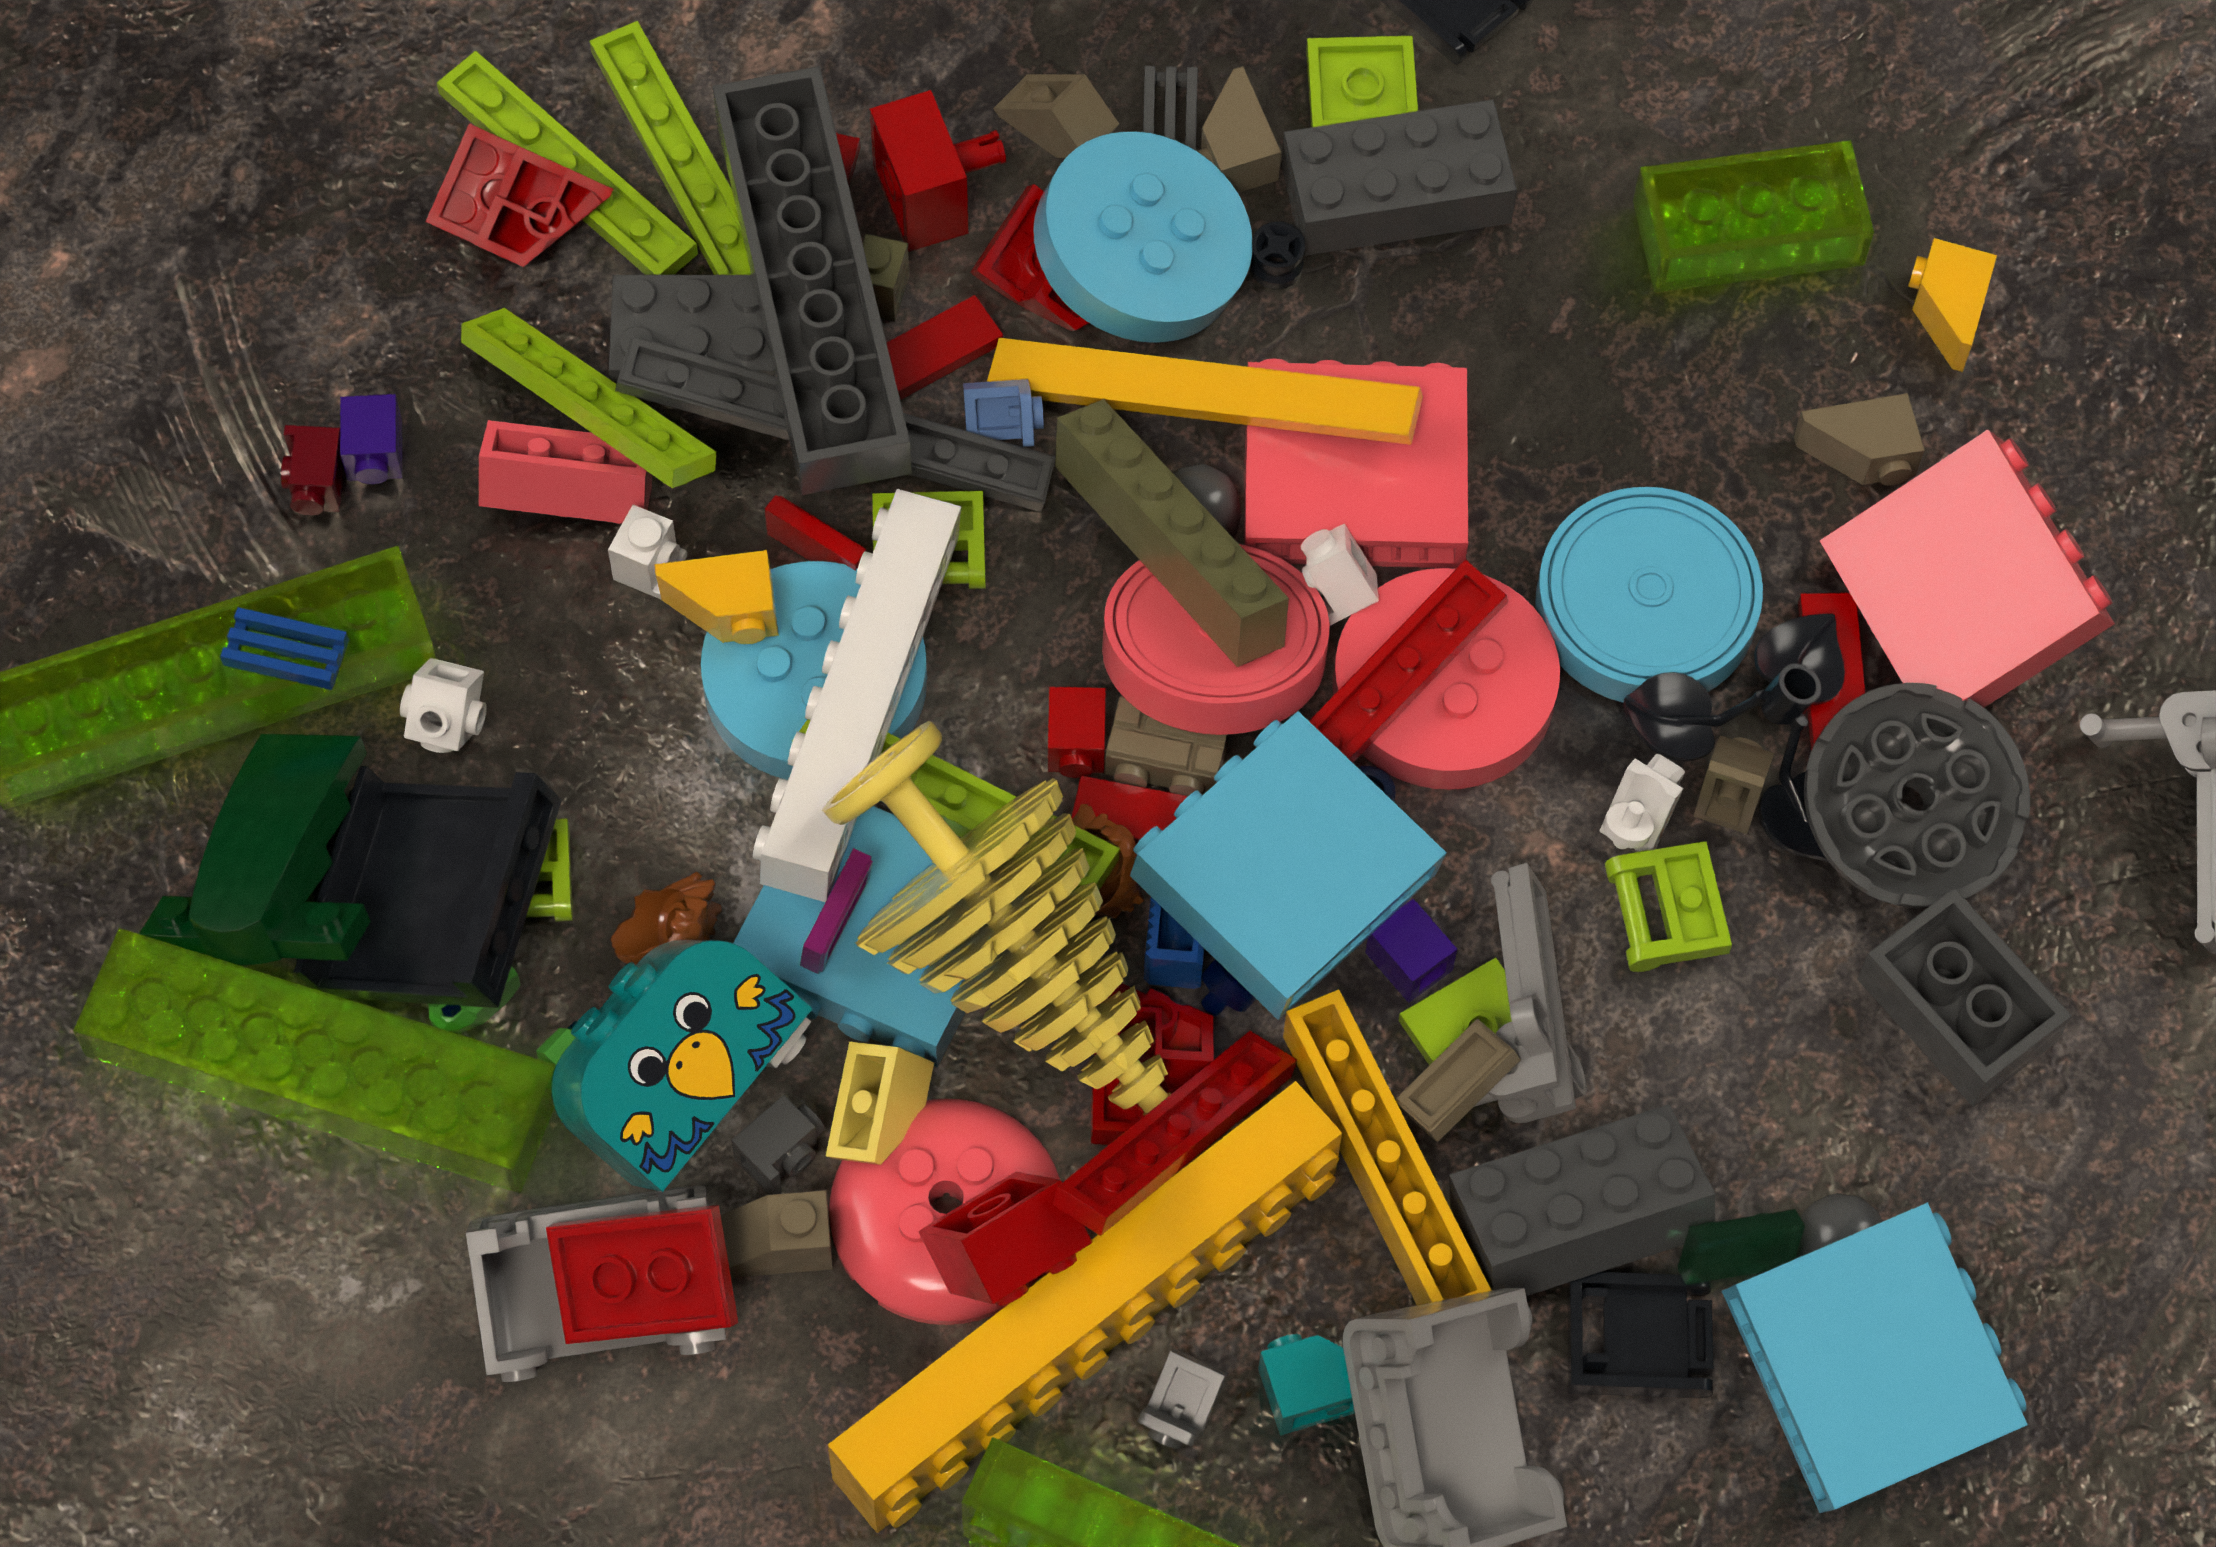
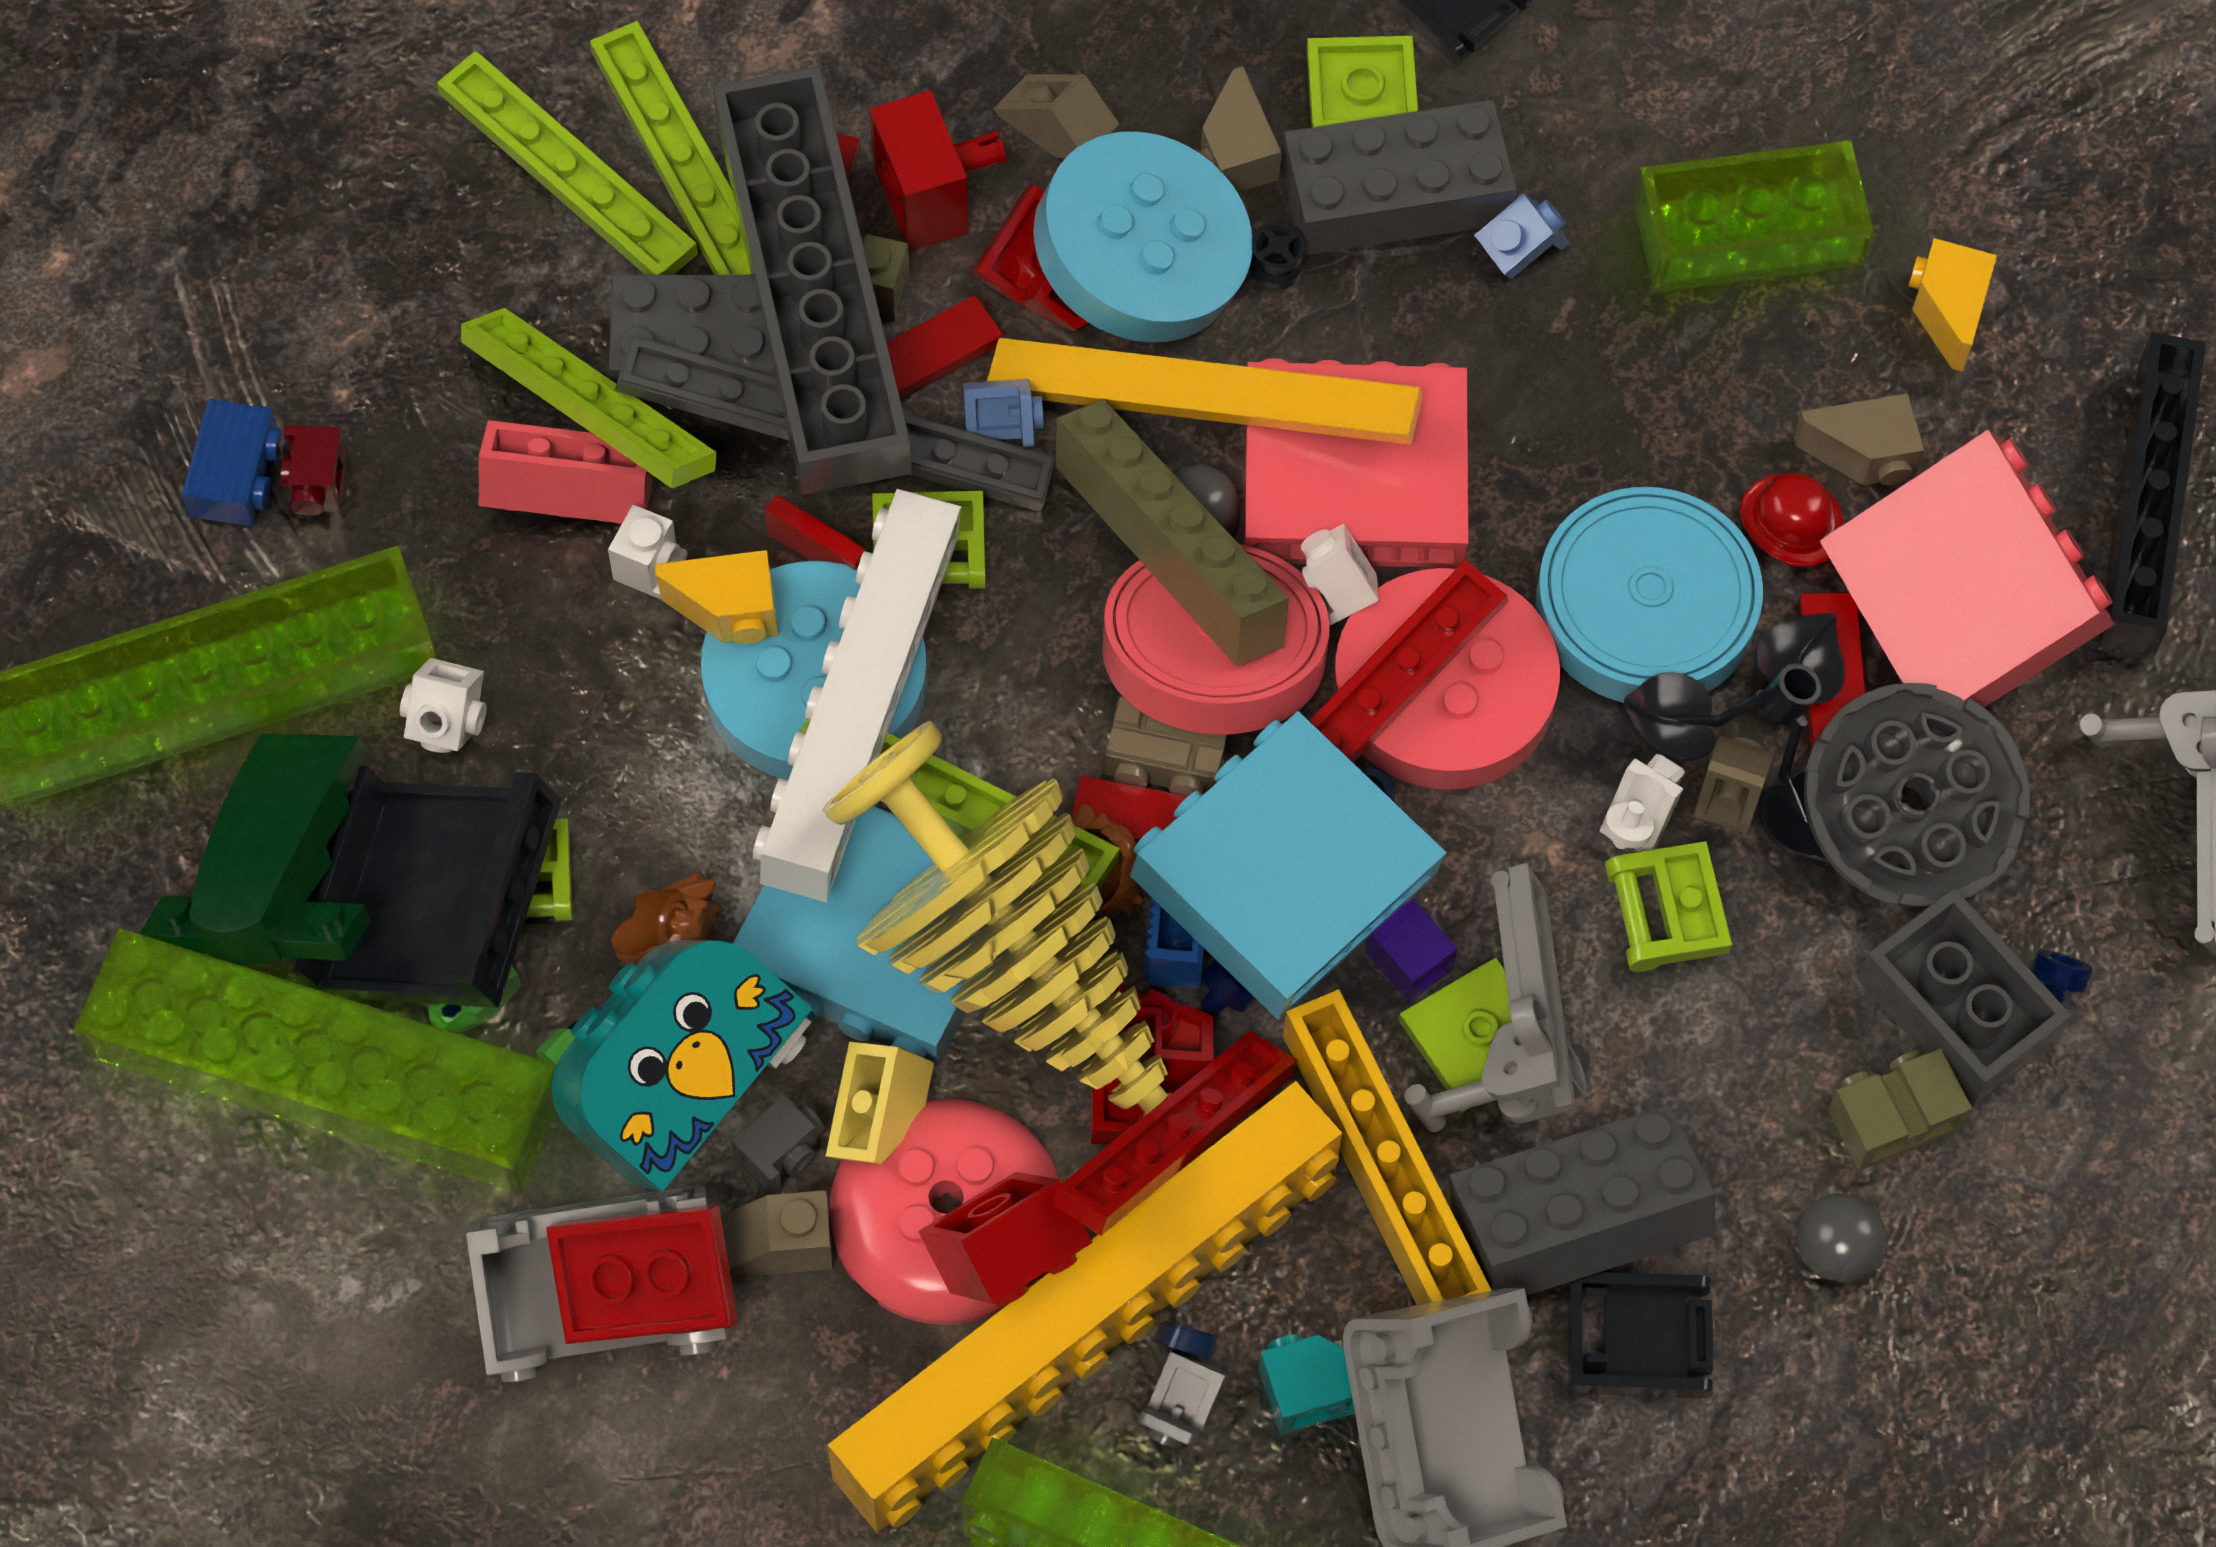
blue tile [220,607,349,690] -> none
dark purple brick [340,394,403,484] -> none
red slope [425,123,613,267] -> none
magenta tile [800,848,873,974] -> none
red brick [1048,687,1106,778] -> none
dark grey tile [1143,66,1198,151] -> none
dark tan tile [1395,1019,1521,1142] -> none
clear green plate [1677,1209,1805,1285] -> none
medium azure brick [1722,1202,2028,1513] -> none
none -> blue brick [181,398,284,527]
none -> dark blue tile [1154,1320,1217,1359]
none -> medium blue bracket [1475,193,1570,279]
none -> red hat [1739,473,1844,568]
none -> olive brick [1828,1048,1972,1171]
none -> clear blue tile [2031,950,2093,1005]
none -> black brick [2097,332,2206,660]

